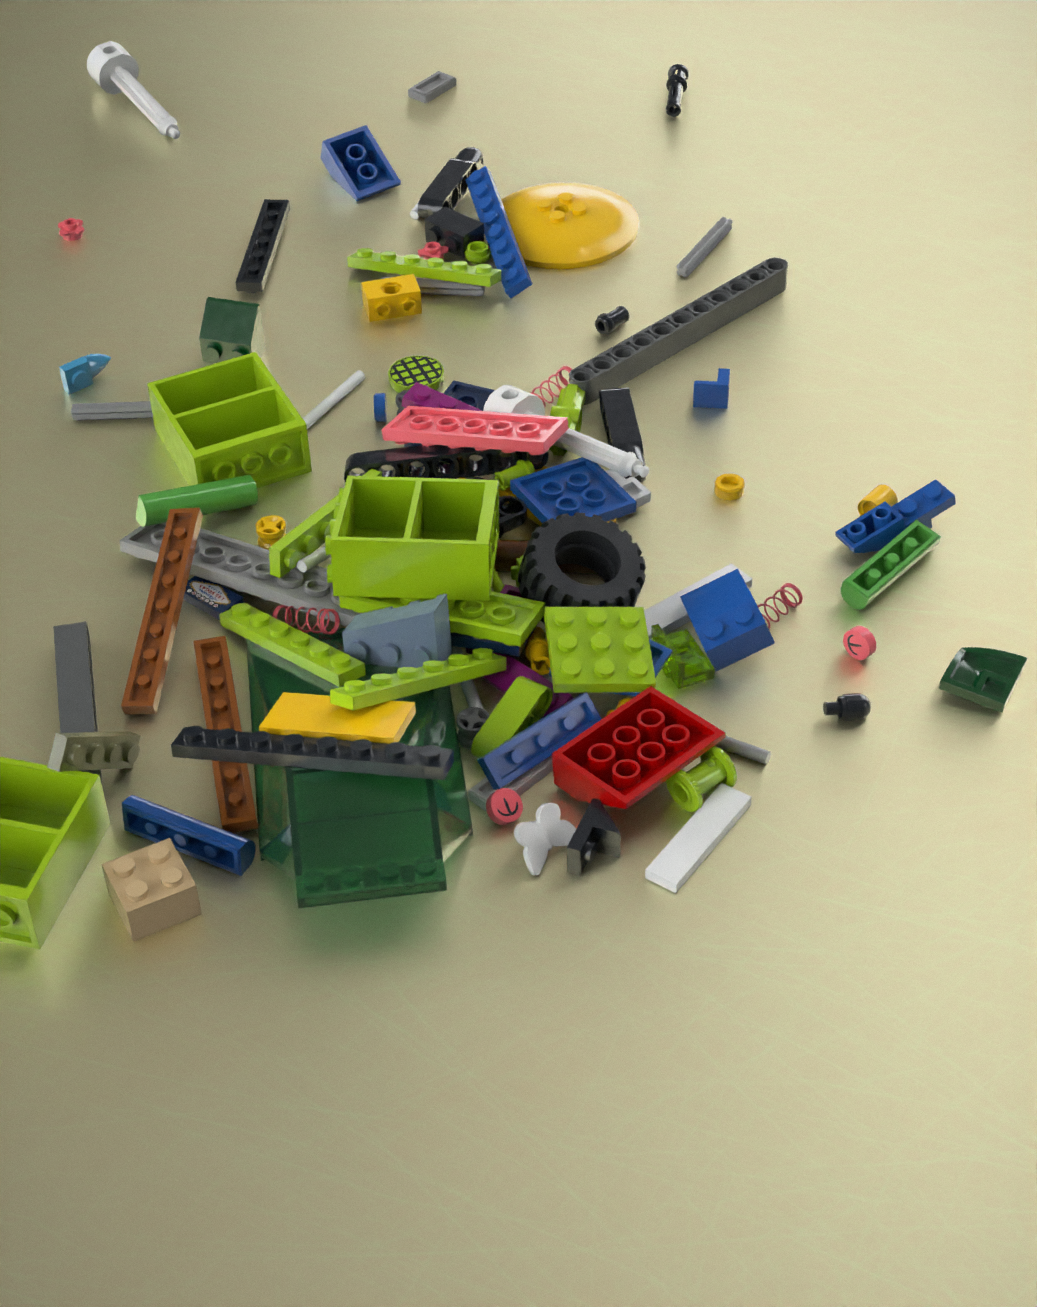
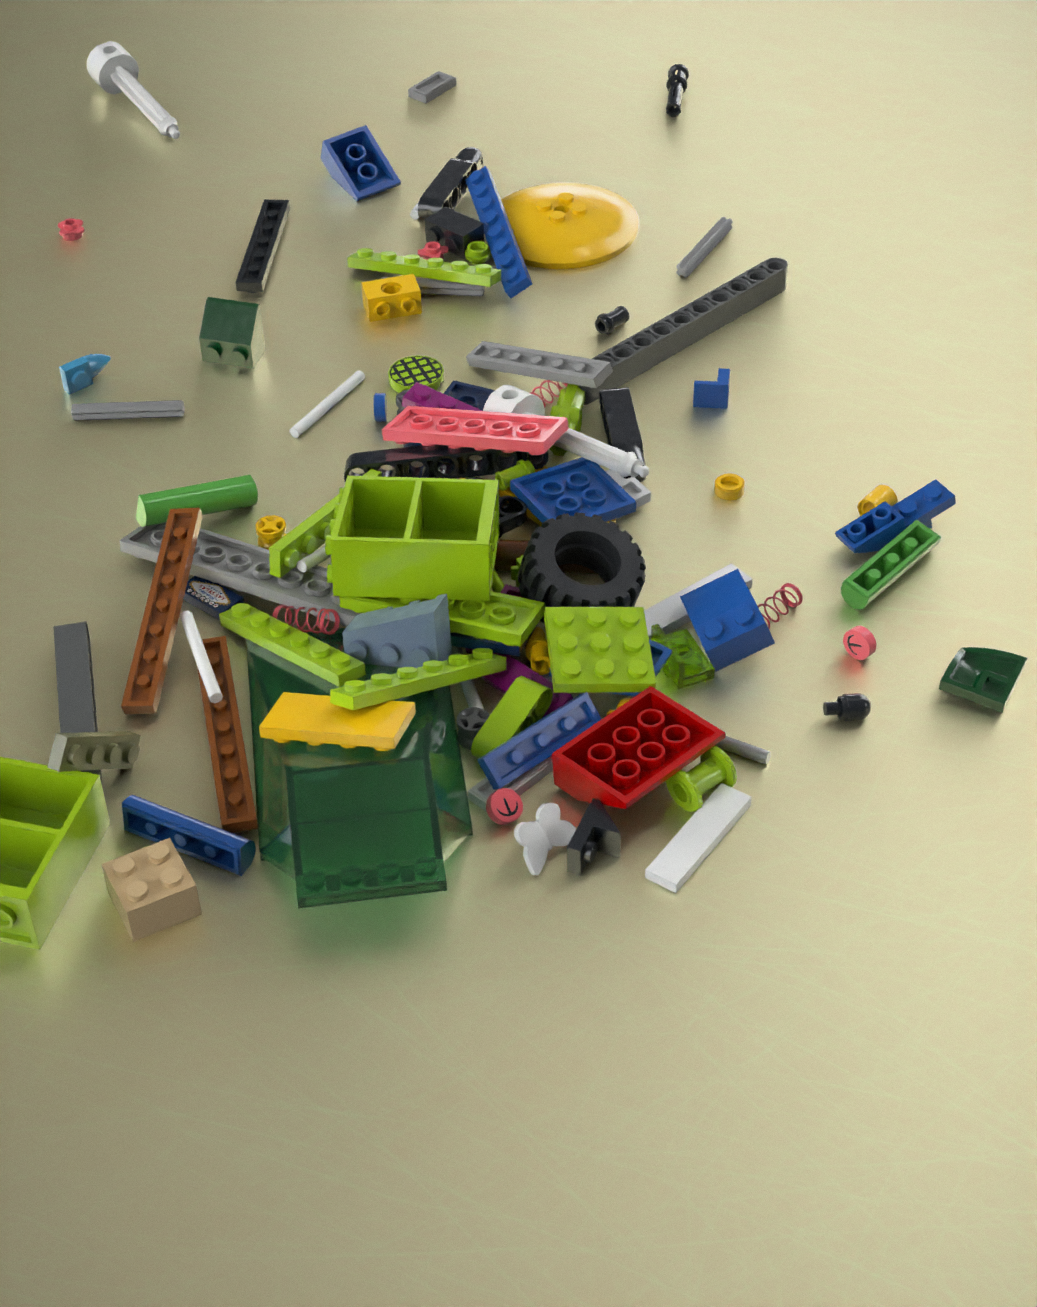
lime container [147,352,312,488] -> none
black plate [171,726,454,780] -> none
none -> white bar [180,611,223,703]
none -> light grey plate [466,341,613,388]

